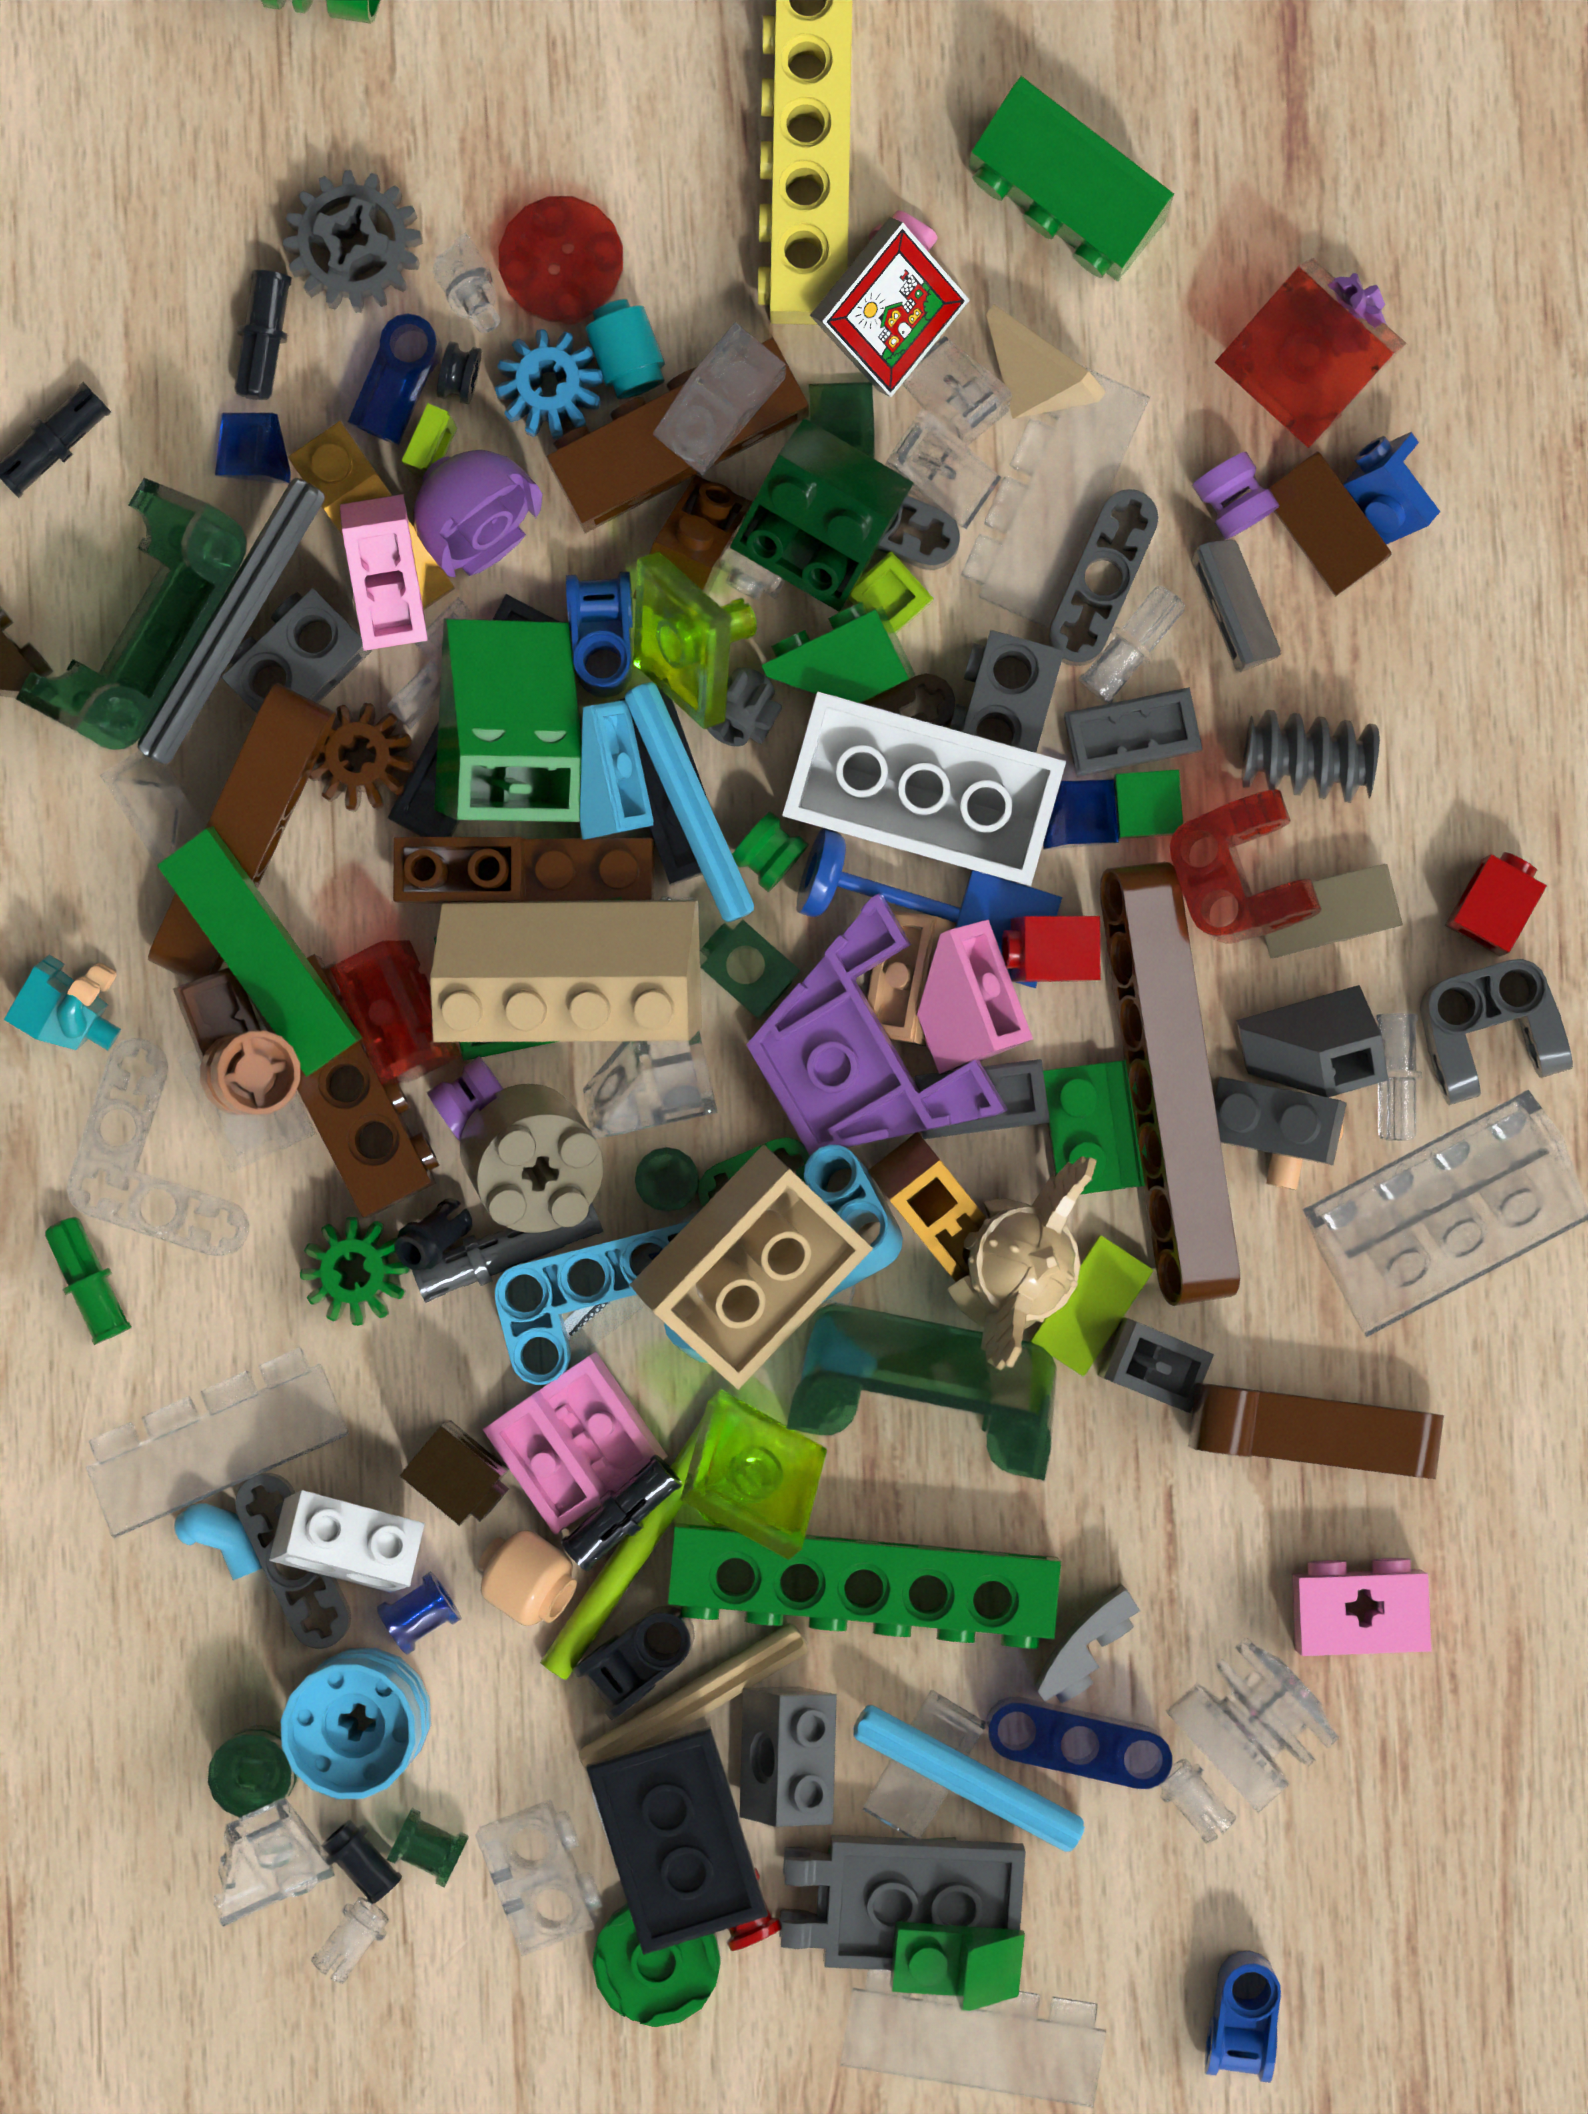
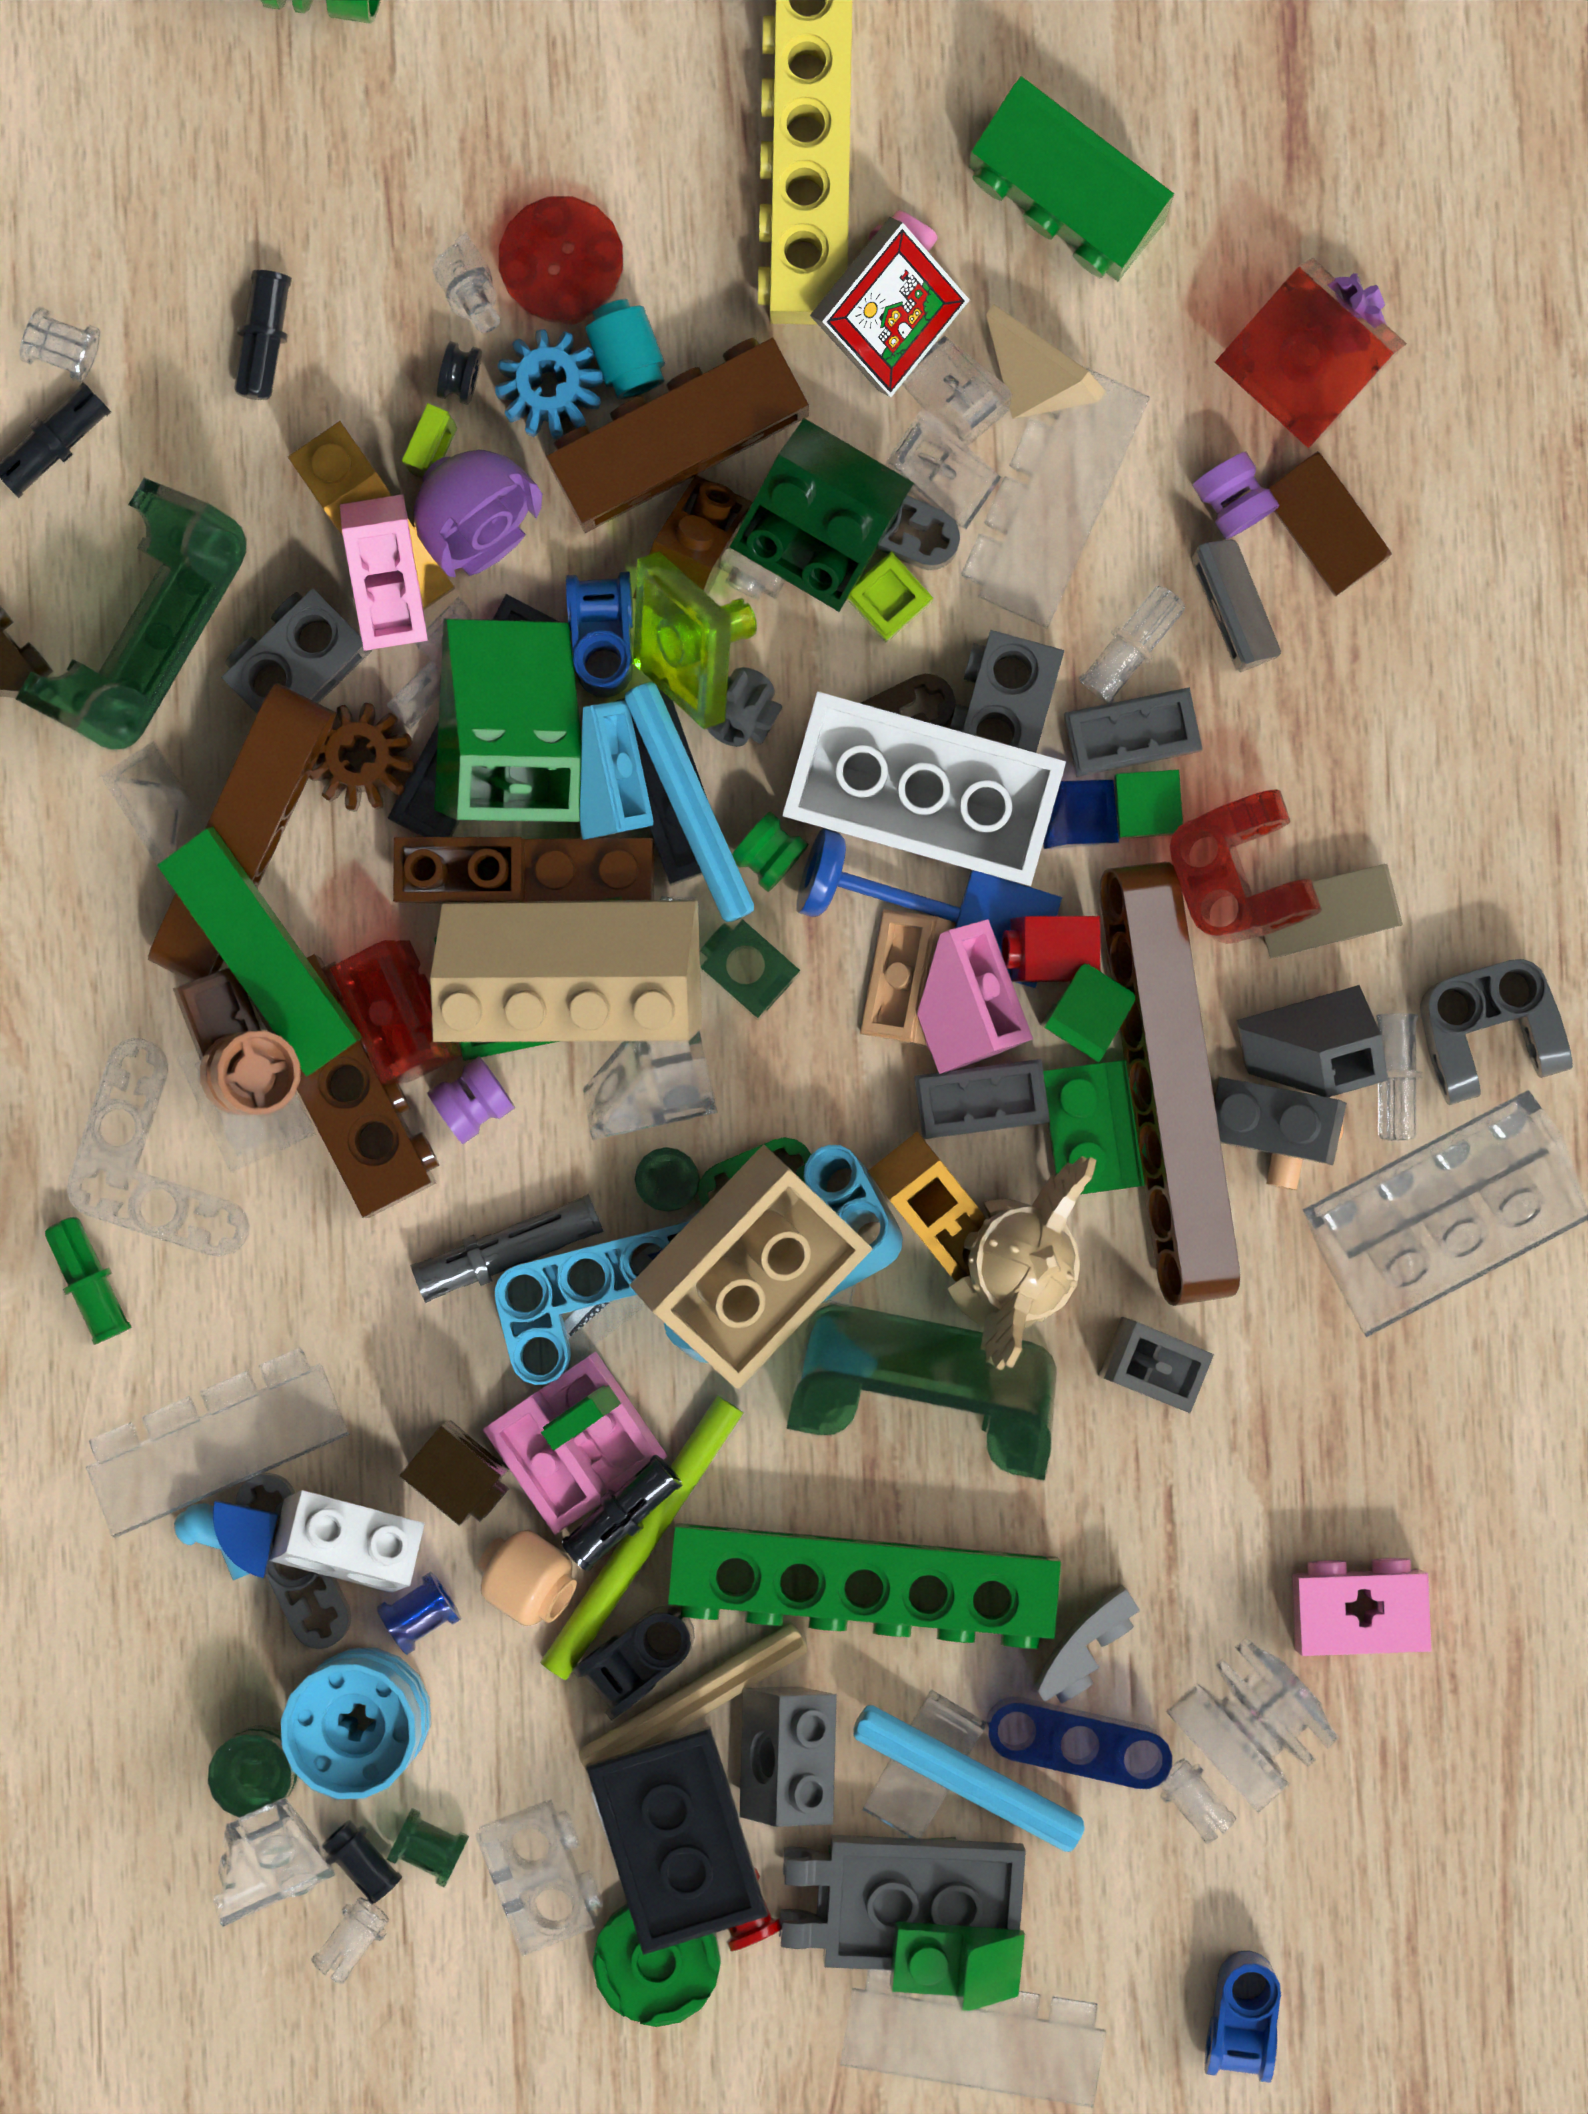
teal piece [4,954,121,1051] -> none
dark grey axle [137,478,325,764] -> none
clear blue slope [215,413,291,484] -> none
dark grey gear [283,170,423,313] -> none
green gear [300,1217,411,1326] -> none
clear blue piece [347,313,442,446] -> none
black pin [395,1198,472,1270] -> none
dark tan brick [460,1084,603,1233] -> none
clear slope [653,322,785,476] -> none
clear neon green tile [680,1389,827,1560] -> none
medium lavender wing [746,894,1008,1155] -> none
green slope [761,602,915,703] -> none
clear green slope [809,382,875,458] -> none
lime tile [1030,1235,1154,1377] -> none
dark grey beam [1049,489,1158,666] -> none
reddish brown beam [1188,1383,1444,1479] -> none
dark grey piece [1241,709,1380,803] -> none
blue bracket [1343,432,1440,545] -> none
red brick [1445,852,1547,956] -> none
none -> clear bush [19,307,101,383]
none -> blue tile [213,1500,279,1578]
none -> green tile [541,1385,622,1451]
none -> green slope [1040,964,1135,1062]

